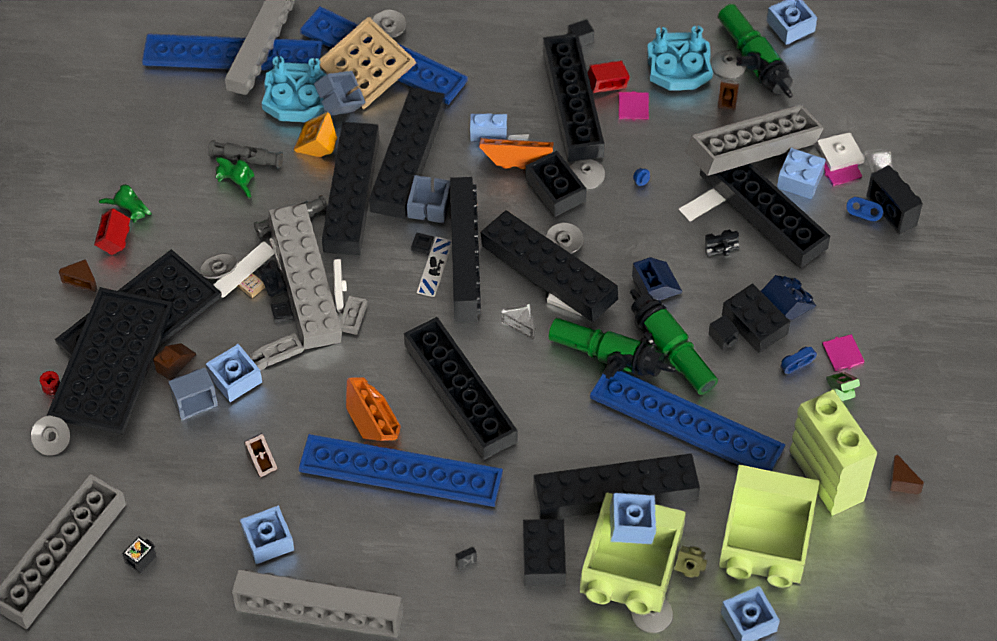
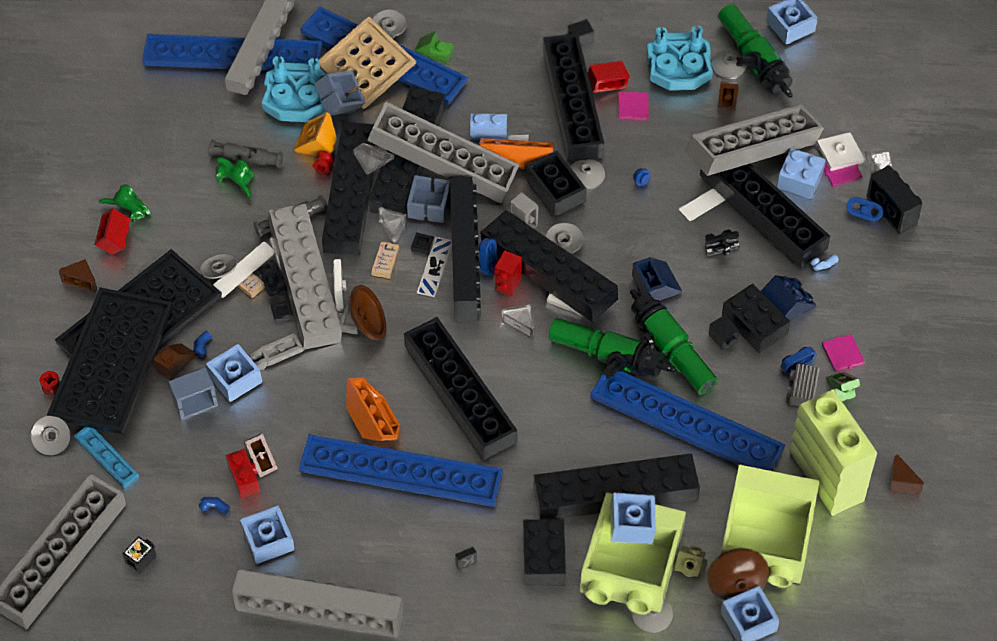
none -> dark azure tile [74,427,139,489]
none -> blue arm [193,331,212,357]
none -> blue arm [199,497,230,514]
none -> red brick [226,449,260,499]
none -> red wheel [313,151,335,174]
none -> reddish brown dish [349,285,386,340]
none -> clear slope [353,143,395,175]
none -> light grey brick [367,102,519,203]
none -> tan tile [371,242,399,279]
none -> clear slope [378,207,407,245]
none -> bright green slope [414,31,453,62]
none -> blue plate [479,238,497,276]
none -> red brick [493,251,522,296]
none -> light grey brick [510,192,539,229]
none -> reddish brown dish [707,548,769,600]
none -> light grey brick [786,363,820,406]
none -> light blue arm [810,254,839,271]

